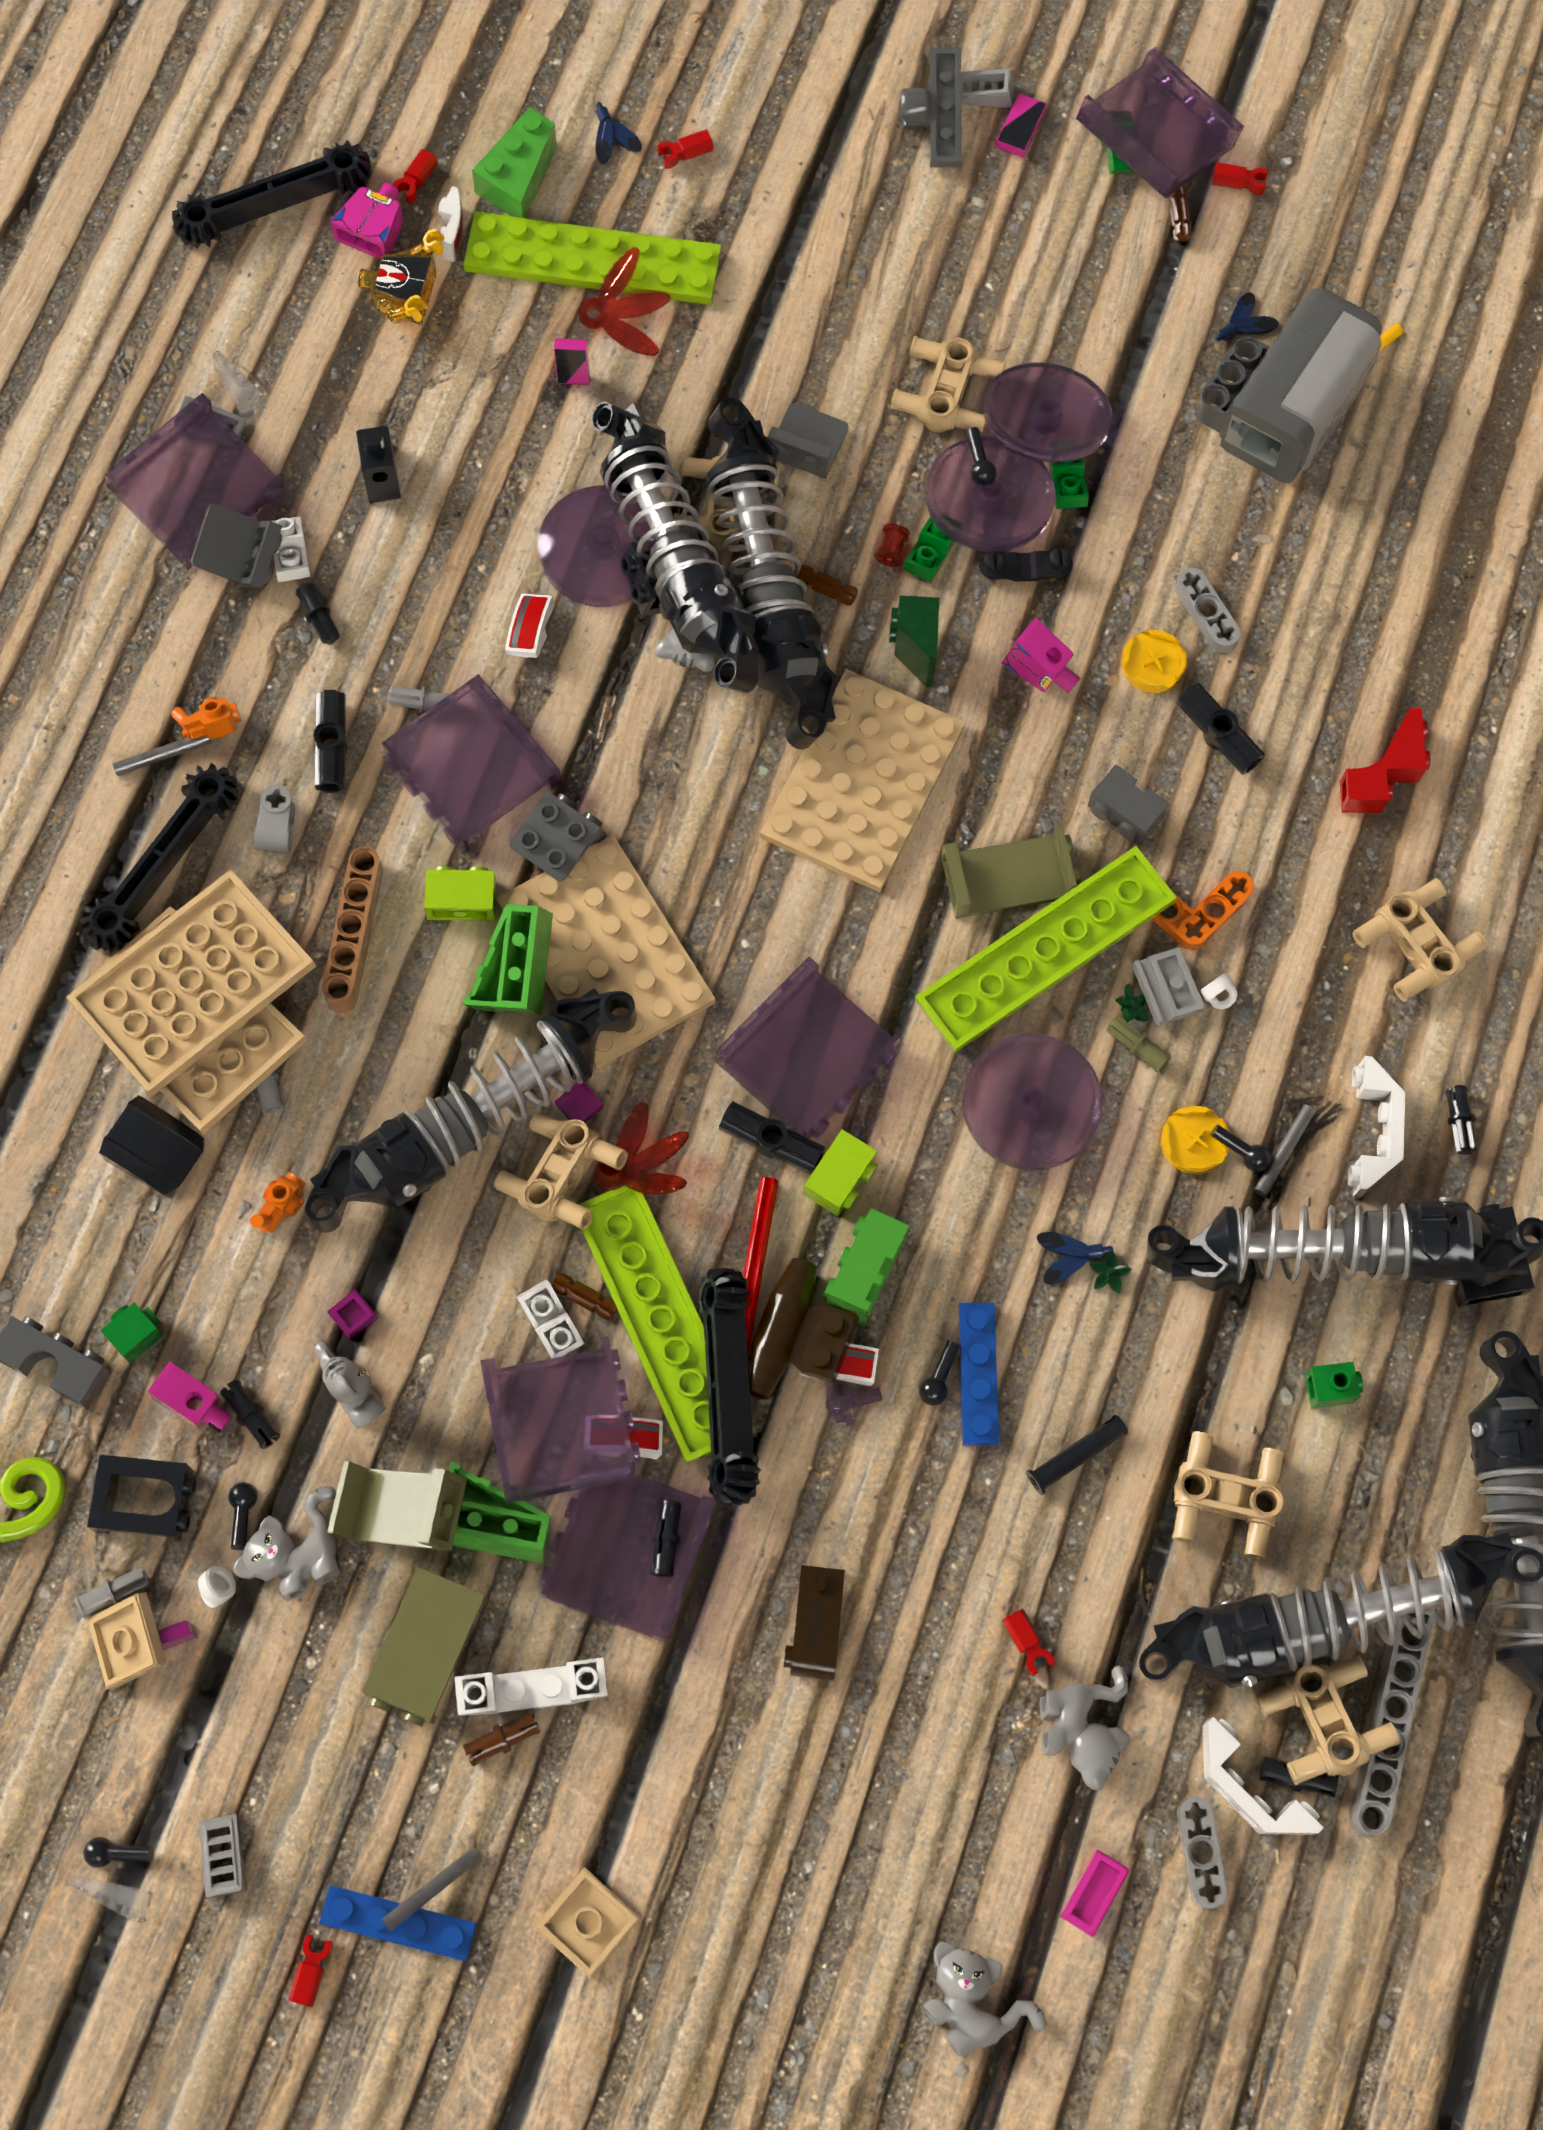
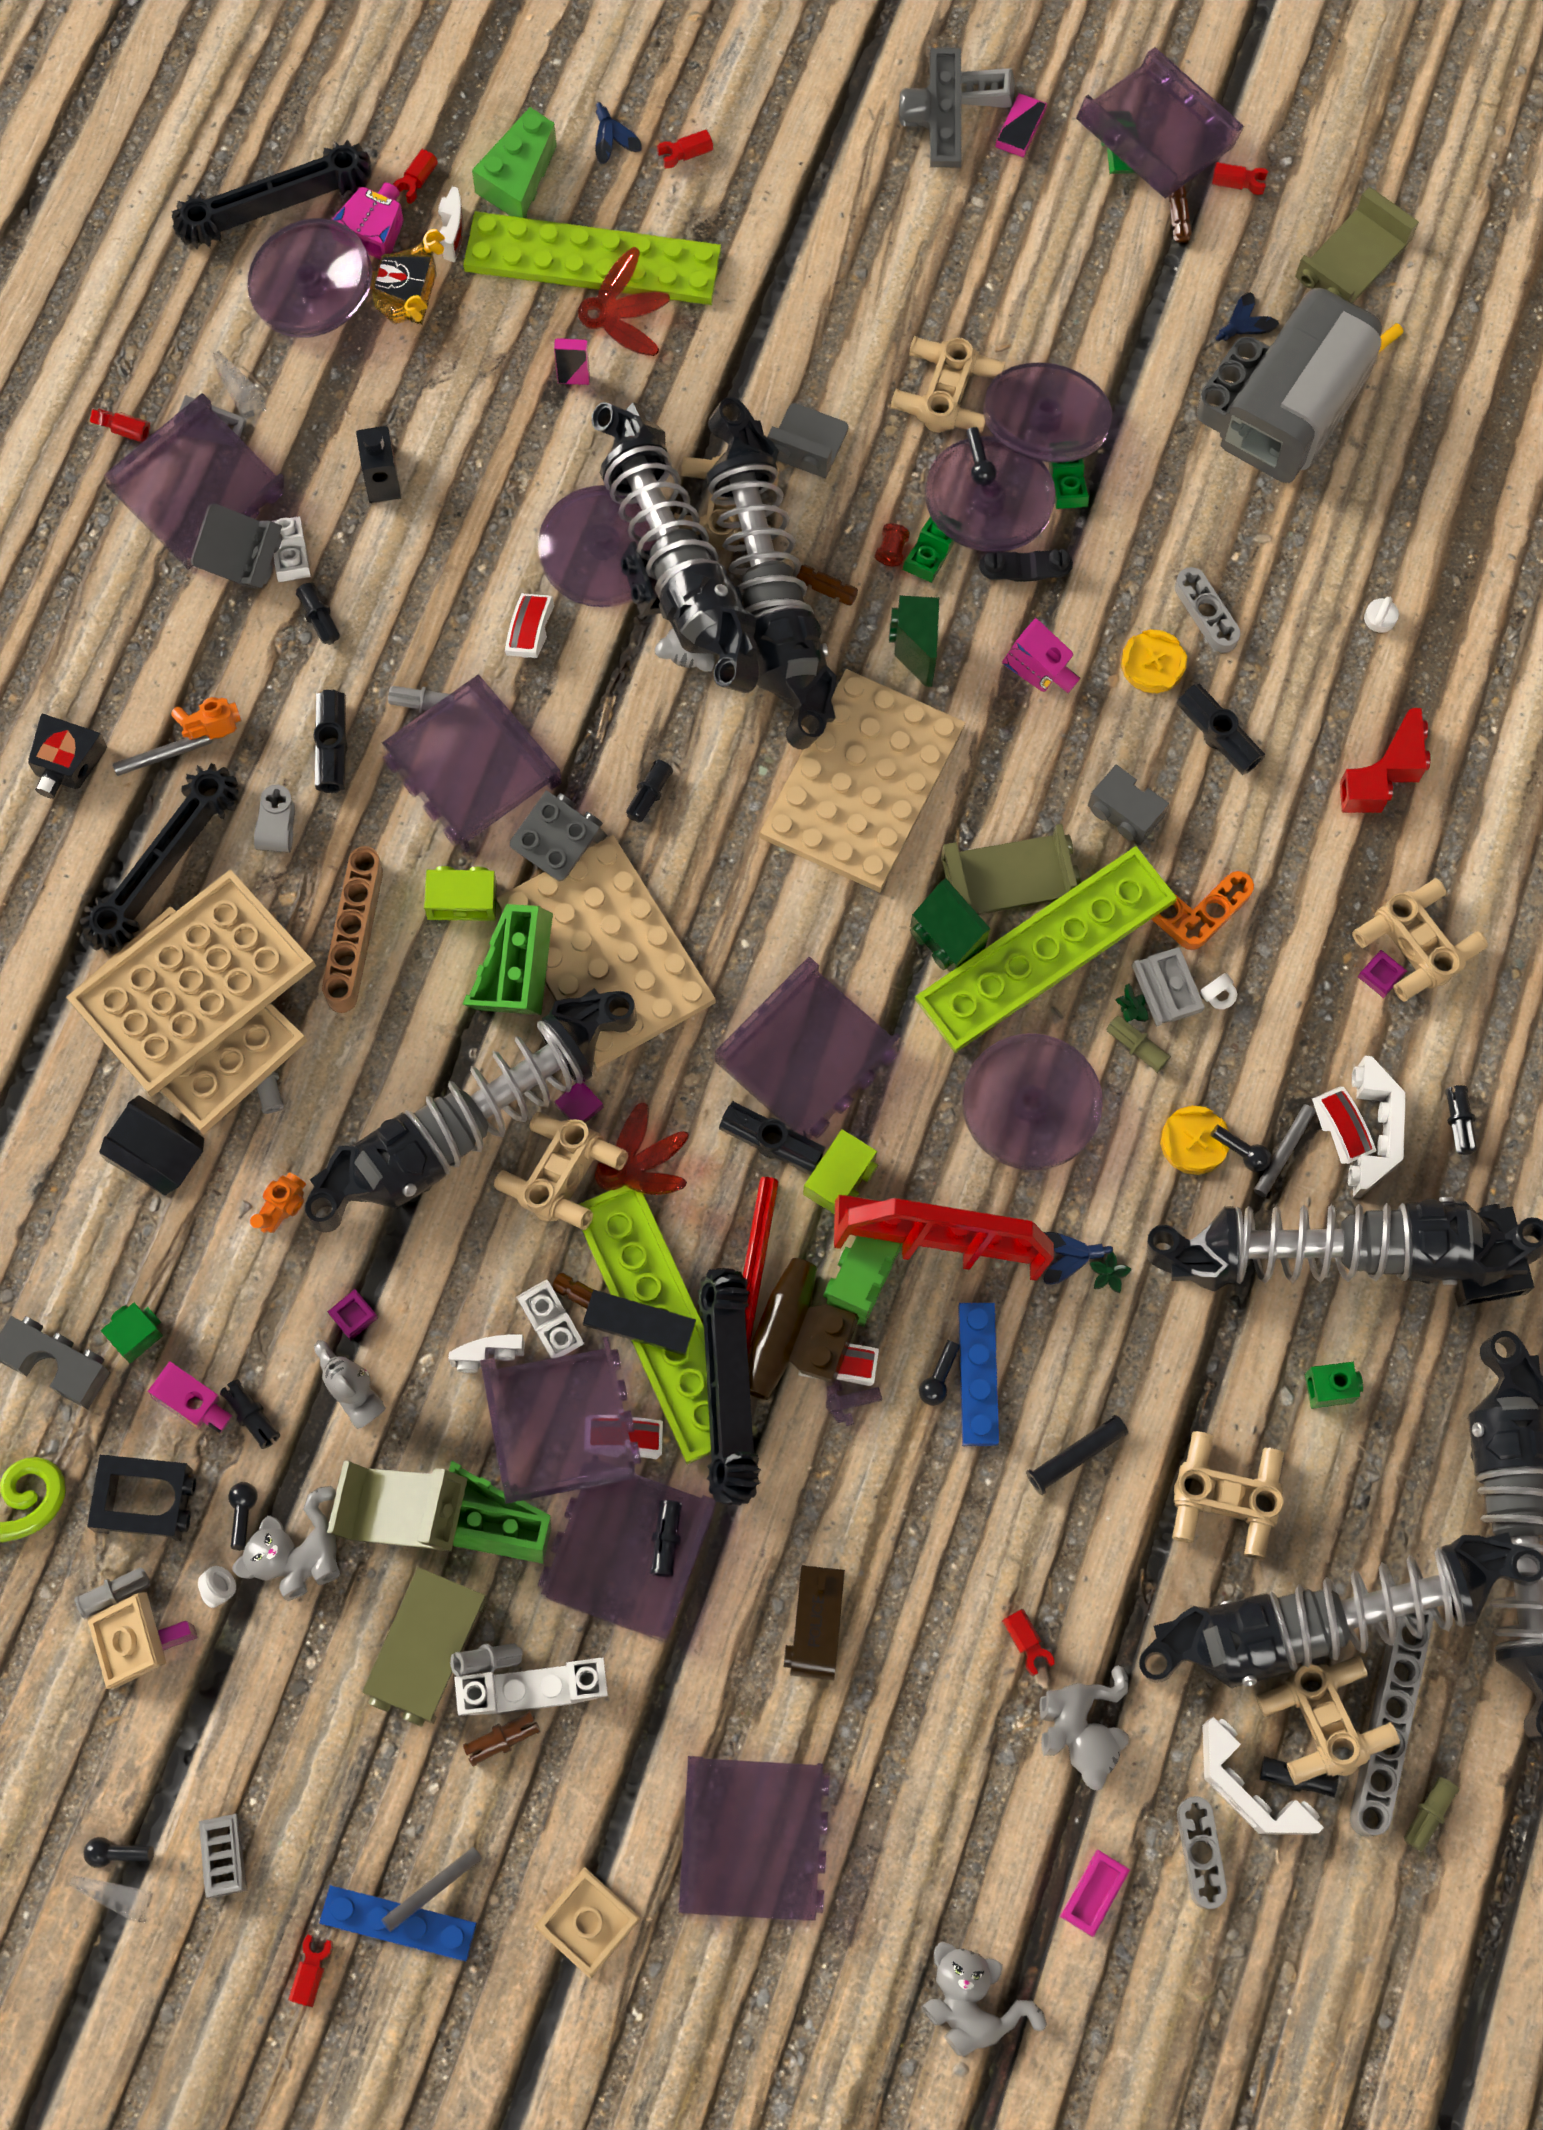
none -> black torso [28,713,107,799]
none -> red bar [89,408,150,442]
none -> clear purple dish [247,218,372,338]
none -> white slope [448,1334,525,1373]
none -> light grey axle [450,1643,523,1677]
none -> black tile [583,1289,696,1356]
none -> black axle [626,760,673,823]
none -> clear purple panel [678,1756,830,1921]
none -> red plate [834,1194,1054,1281]
none -> dark green slope [910,878,990,972]
none -> olive panel [1295,186,1419,303]
none -> slope [1312,1087,1376,1164]
none -> magenta tile [1357,950,1407,998]
none -> white tile [1364,596,1399,633]
none -> olive axle [1404,1777,1460,1851]

